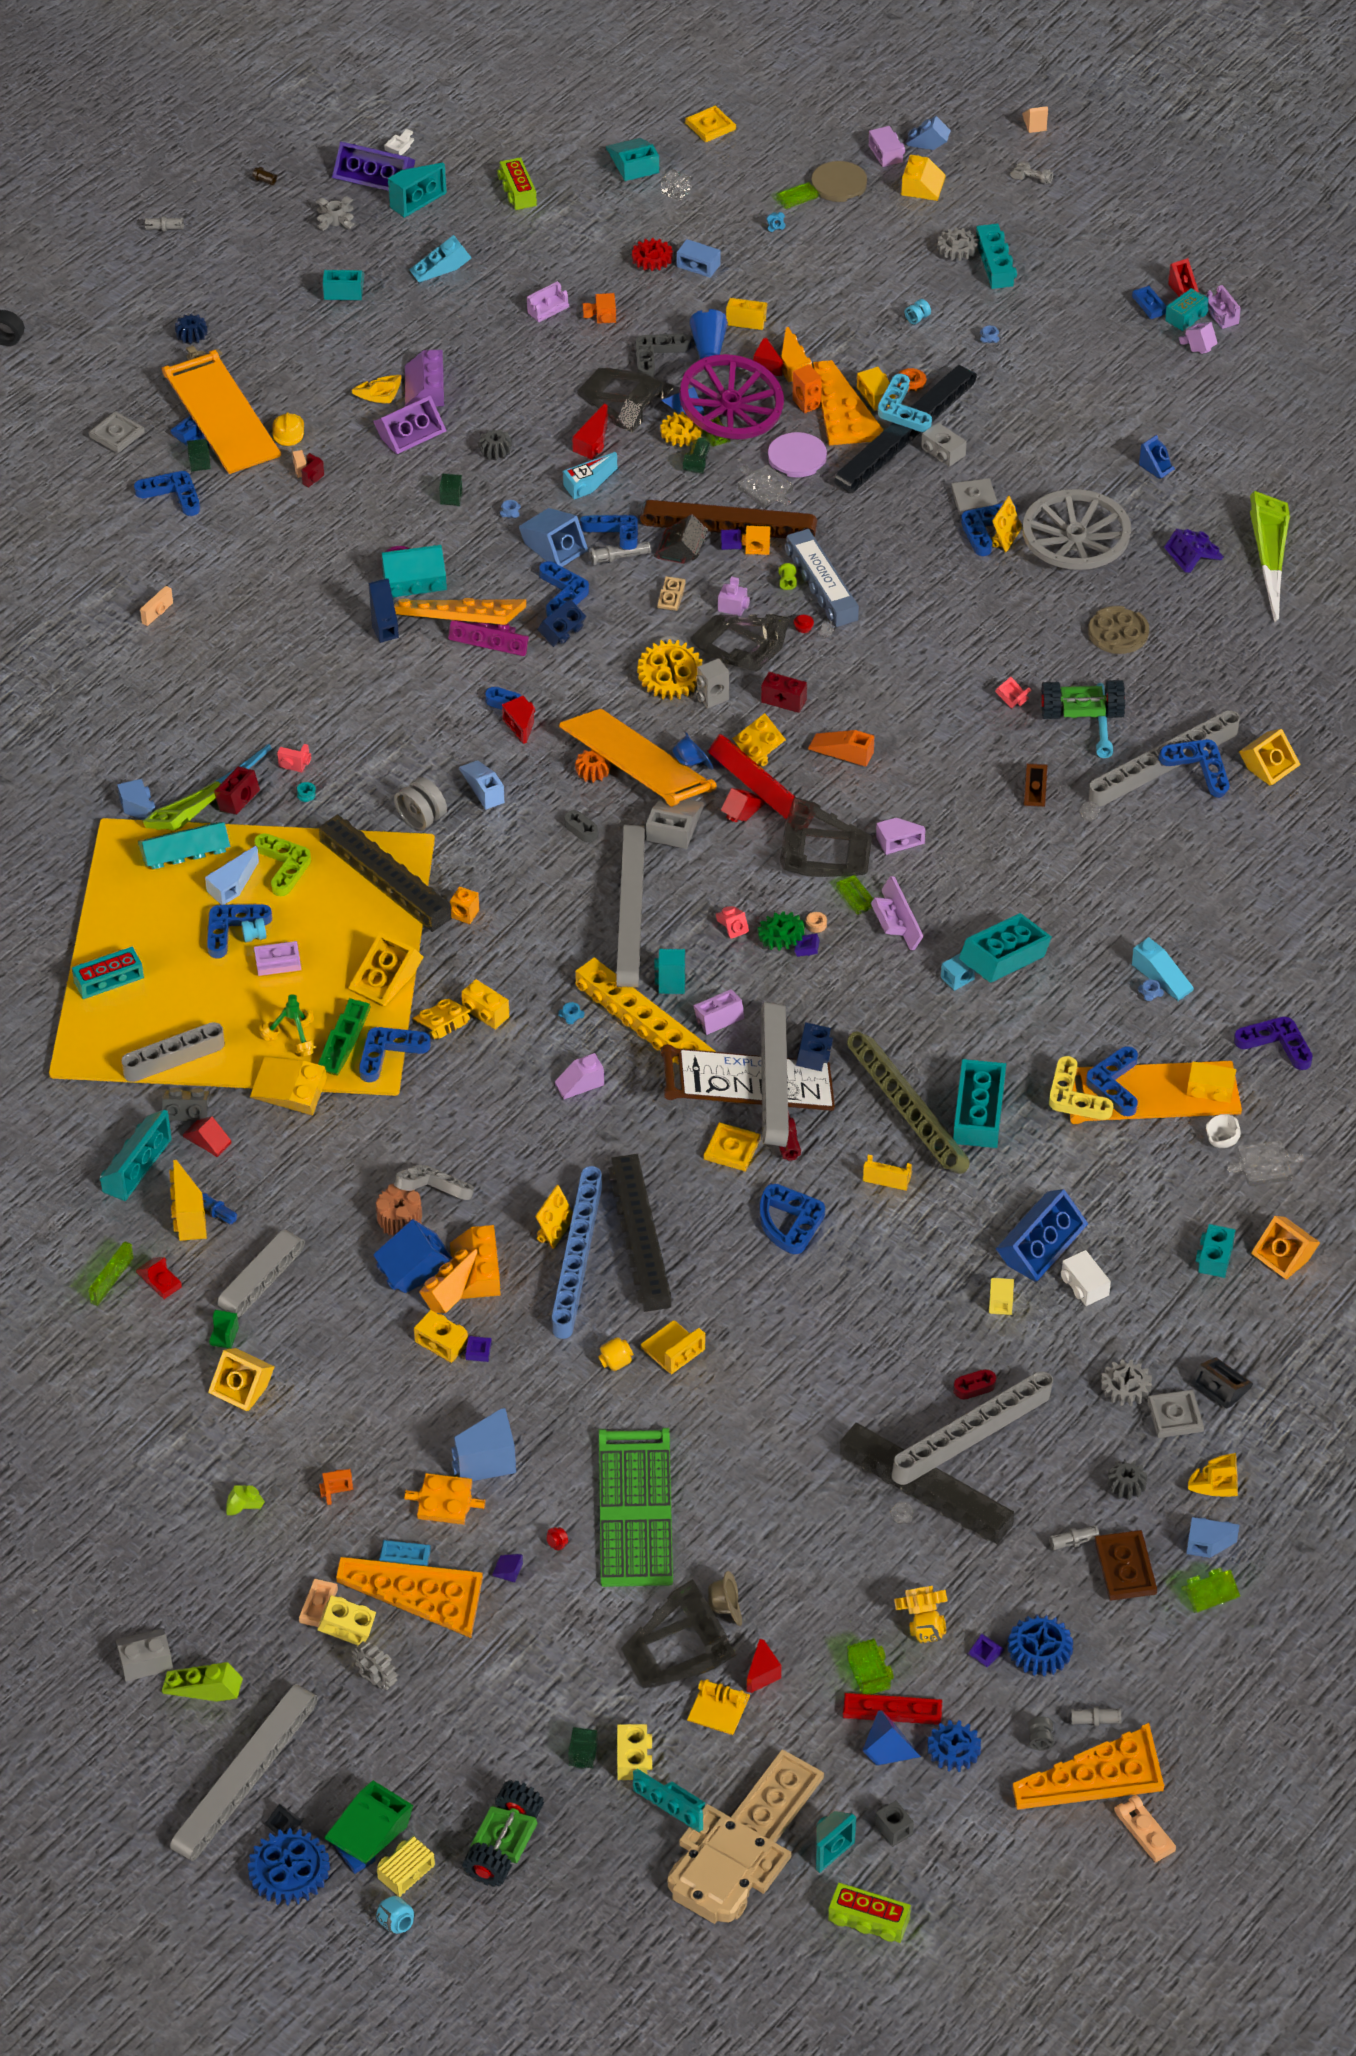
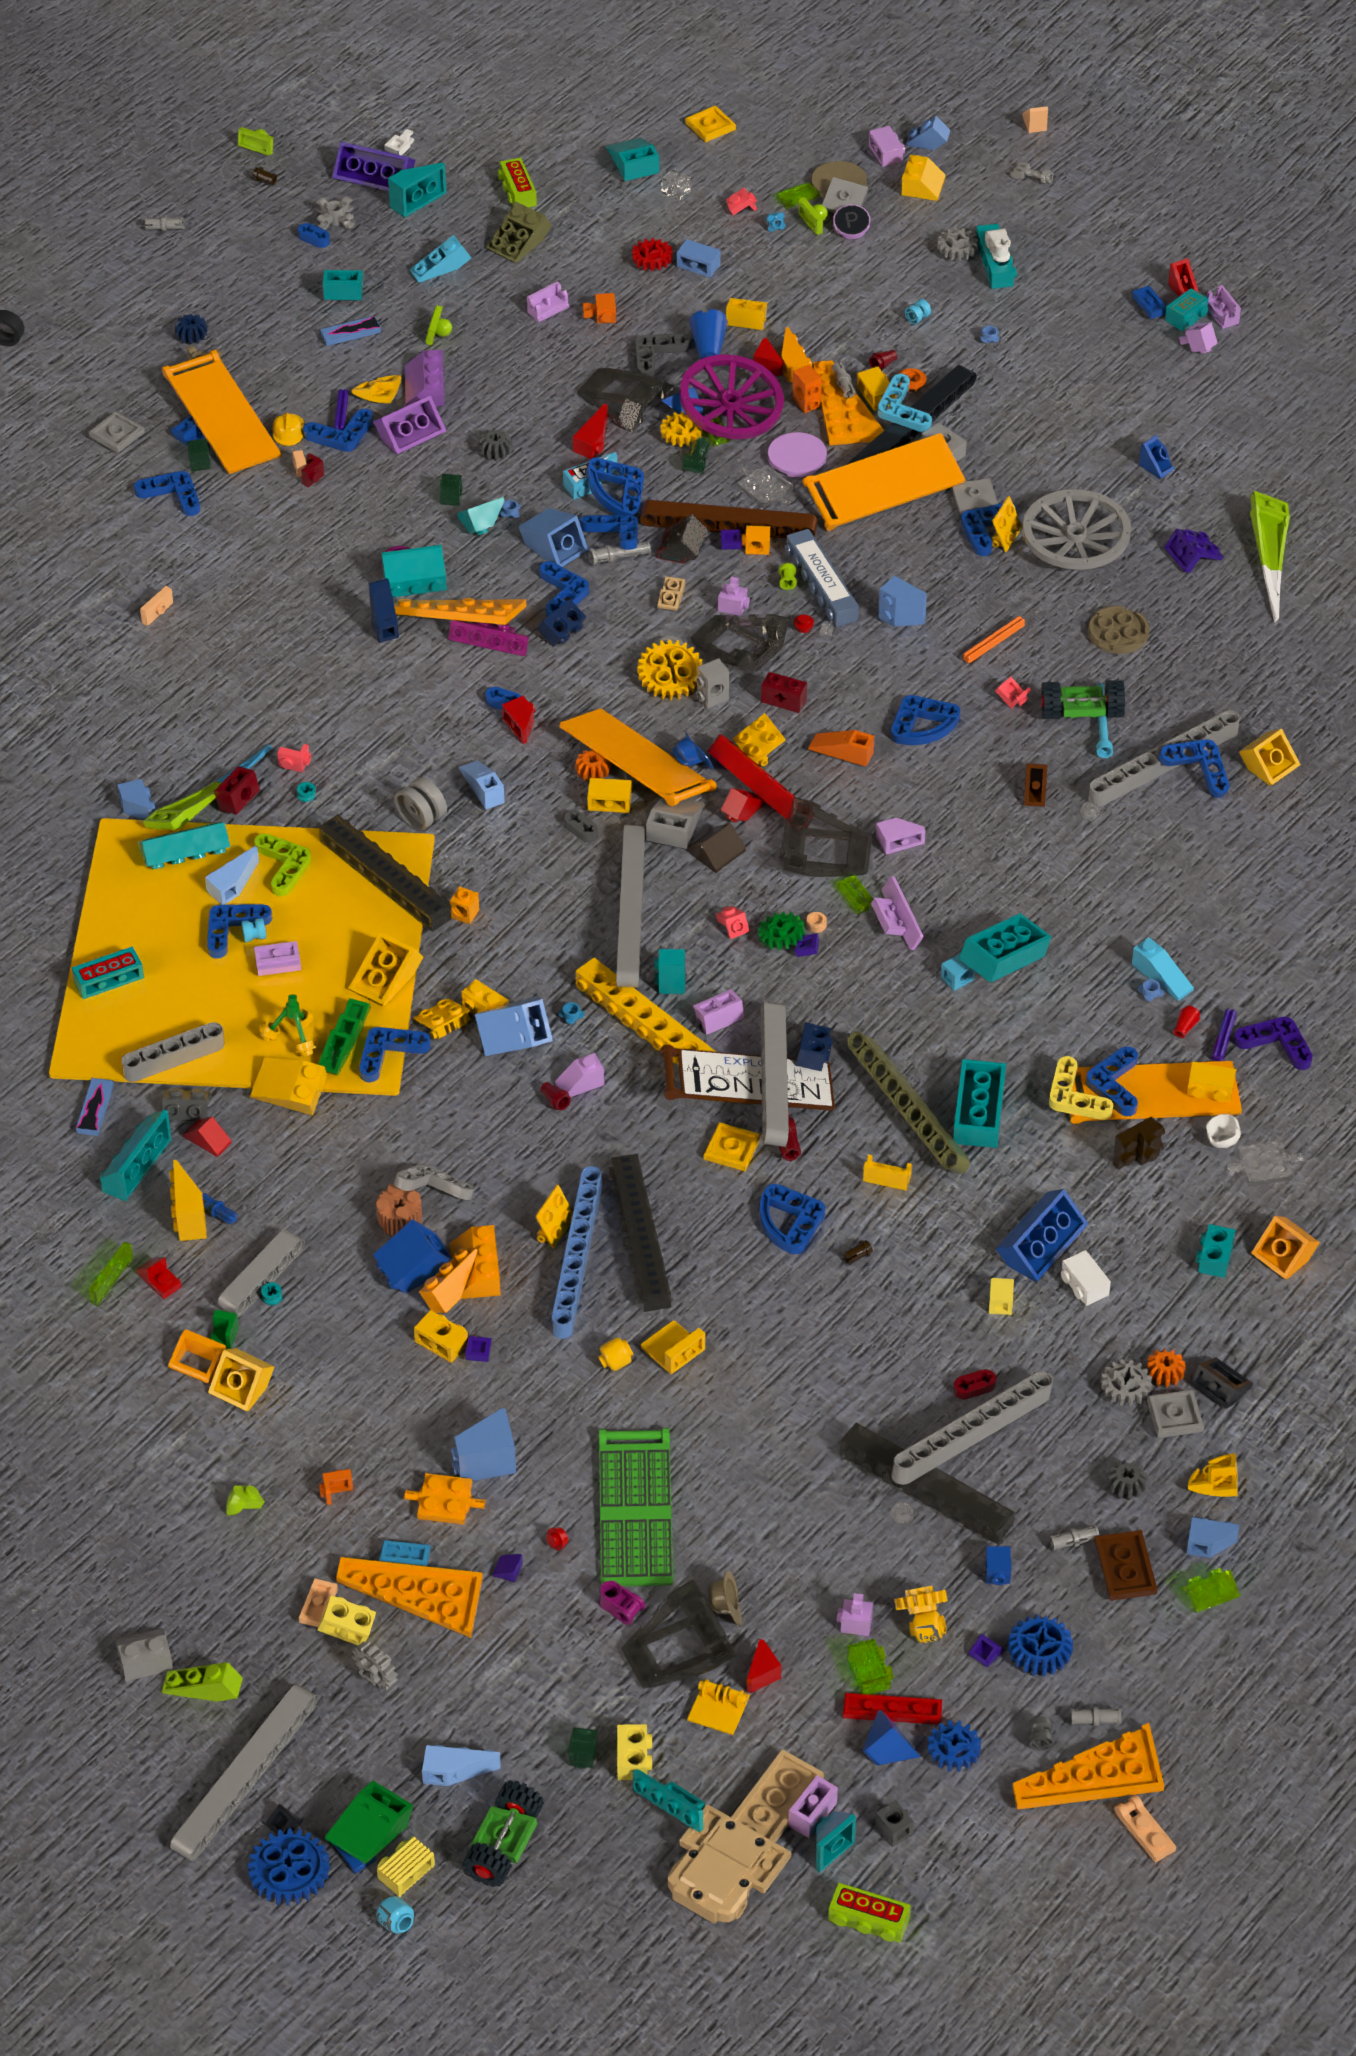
none -> tile [76,1078,114,1136]
none -> light orange tile [168,1329,226,1384]
none -> lime tile [238,127,273,156]
none -> teal bush [261,1282,282,1305]
none -> blue beam [298,223,330,248]
none -> blue beam [303,409,373,452]
none -> medium blue tile [320,316,381,346]
none -> dark purple axle [334,389,348,431]
none -> light blue slope [422,1745,501,1786]
none -> lime tile [425,305,452,345]
none -> slope [457,497,505,536]
none -> medium blue slope [474,996,553,1056]
none -> olive slope [486,202,552,263]
none -> dark red cone [540,1082,571,1111]
none -> blue beam [586,458,644,516]
none -> yellow brick [587,778,632,813]
none -> magenta piece [600,1580,646,1625]
none -> dark brown slope [686,823,746,873]
none -> coral bracket [726,188,757,215]
none -> lavender brick [789,1775,838,1838]
none -> lime tile [798,197,828,235]
none -> light orange flag [802,433,965,531]
none -> light grey plate [822,177,868,214]
none -> light grey pin [832,362,856,398]
none -> black tile [833,204,870,239]
none -> lavender brick [837,1593,873,1636]
none -> dark brown pin [842,1240,873,1265]
none -> dark red cone [869,349,897,371]
none -> medium blue slope [878,576,927,627]
none -> blue beam [891,695,960,745]
none -> orange axle [963,616,1025,663]
none -> white piece [985,228,1011,262]
none -> blue brick [985,1546,1011,1585]
none -> dark brown plate [1113,1116,1165,1170]
none -> orange gear [1146,1348,1186,1388]
none -> red cone [1173,1005,1200,1038]
none -> dark purple axle [1211,1008,1237,1061]

